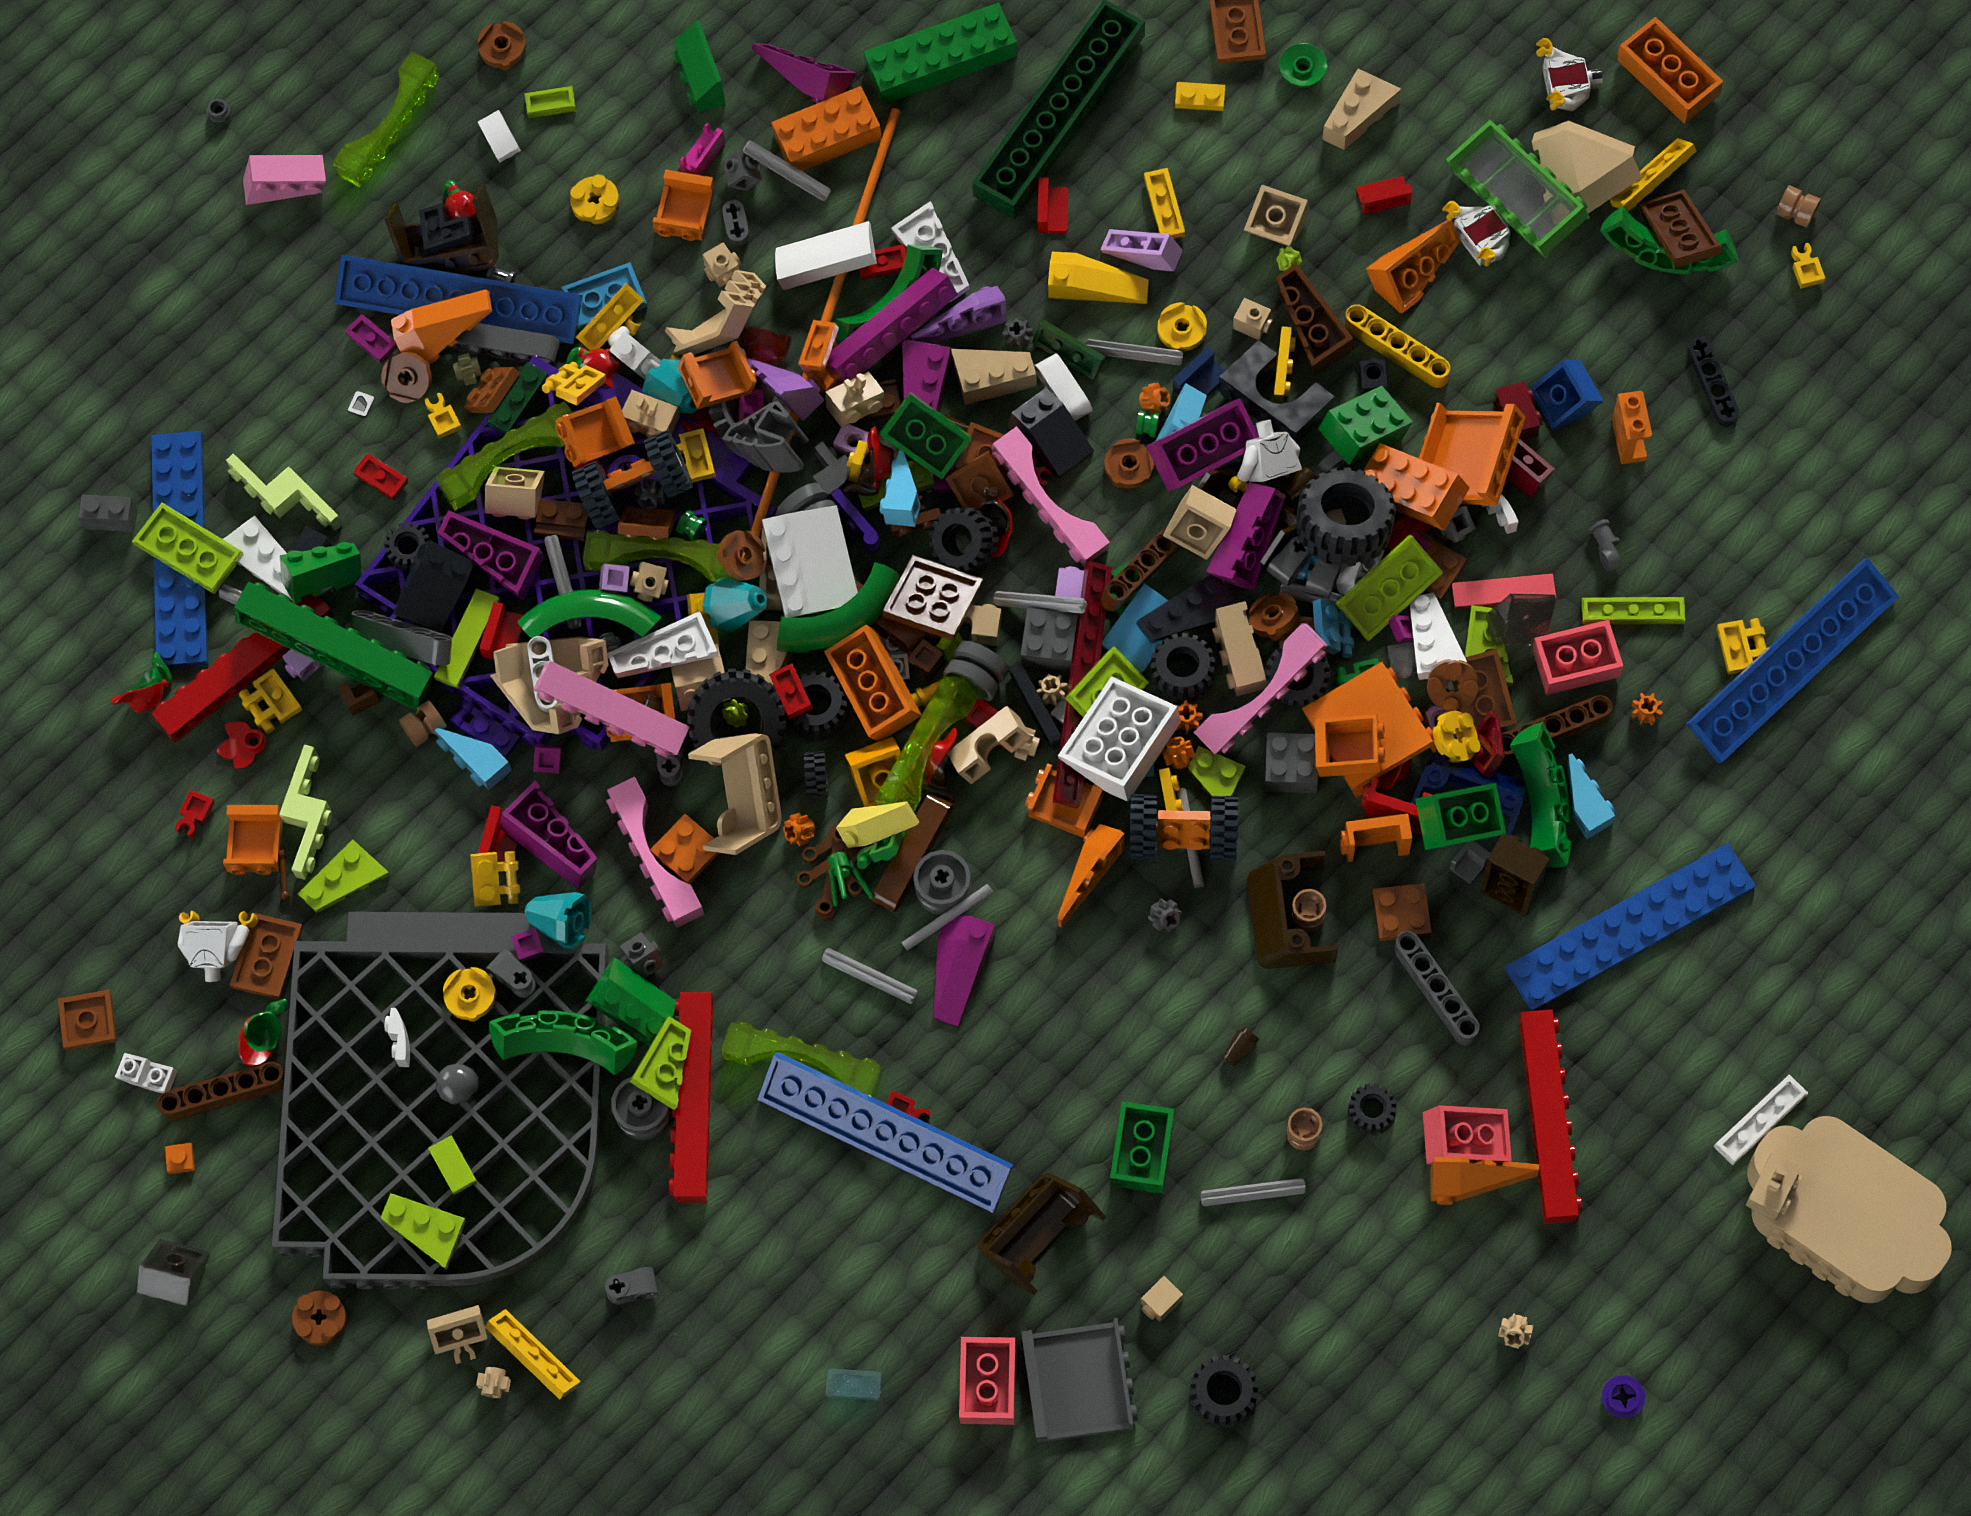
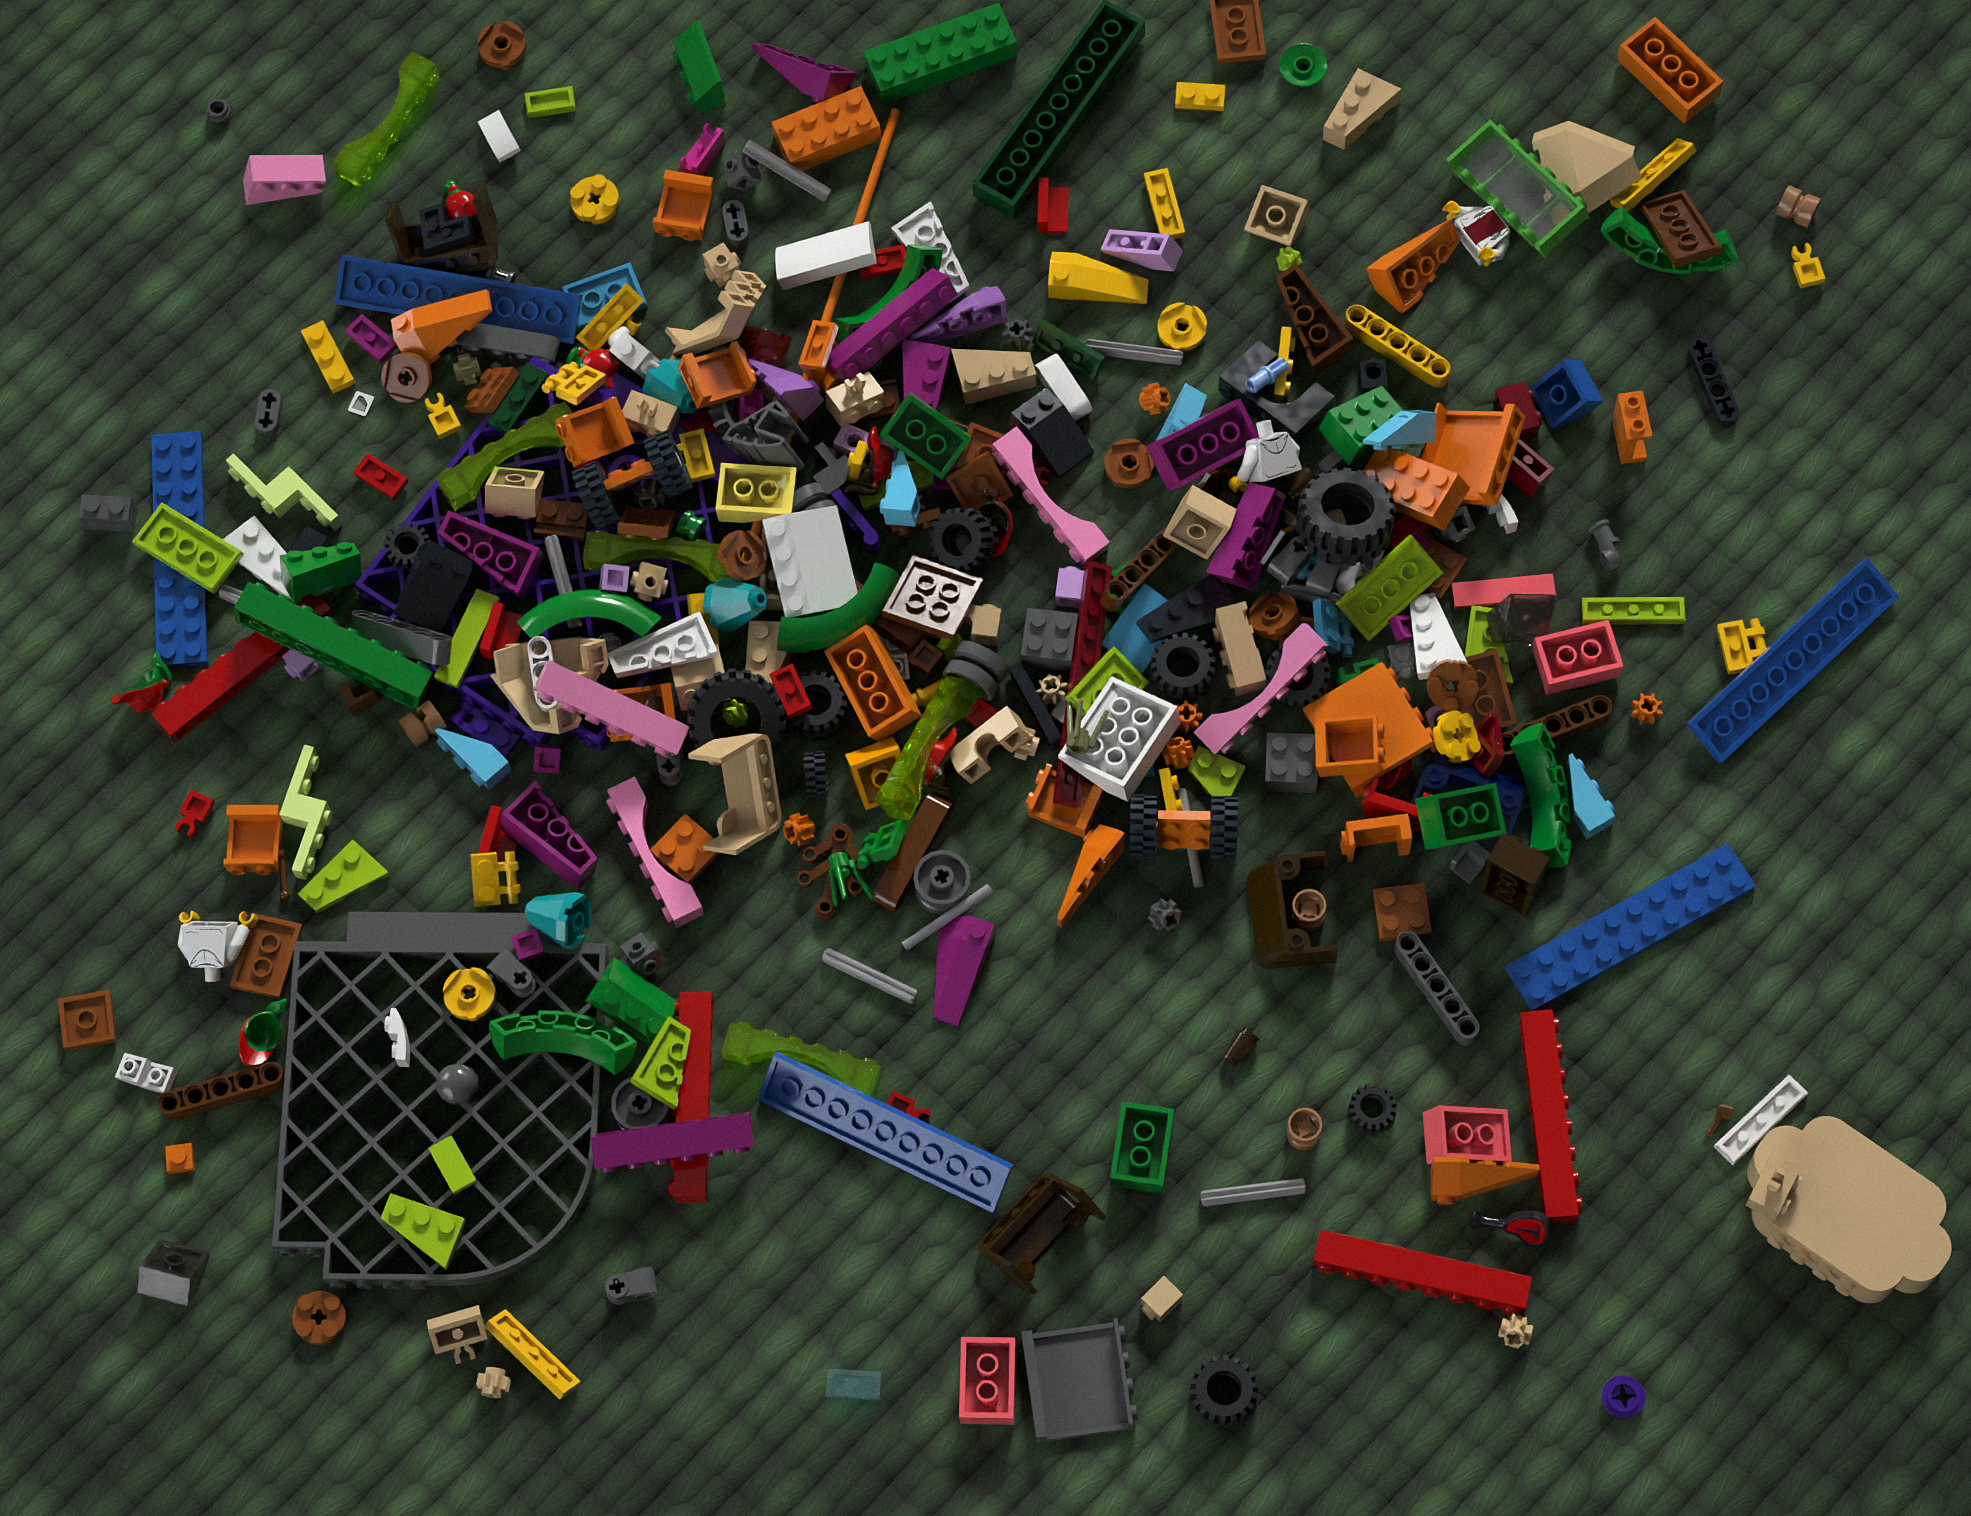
red plate [216,722,267,769] -> none
yellow plate [239,669,303,734] -> none
light yellow slope [836,802,919,848] -> none
light grey axle [993,591,1087,613] -> none
green wheel [1136,410,1160,438] -> none
dark blue panel [1173,346,1225,396] -> none
tan brick [1233,298,1273,340] -> none
red panel [1356,176,1413,215] -> none
torso [1536,38,1602,111] -> none
none -> dark grey beam [255,389,283,437]
none -> yellow plate [301,320,355,394]
none -> magenta brick [590,1112,754,1173]
none -> light yellow slope [716,463,797,523]
none -> olive plant [1066,699,1109,754]
none -> light blue axle [1245,358,1289,393]
none -> red brick [1313,1230,1532,1315]
none -> medium azure slope [1363,410,1436,450]
none -> black piece [1468,1209,1550,1247]
none -> reddish brown hand [1705,1104,1733,1138]

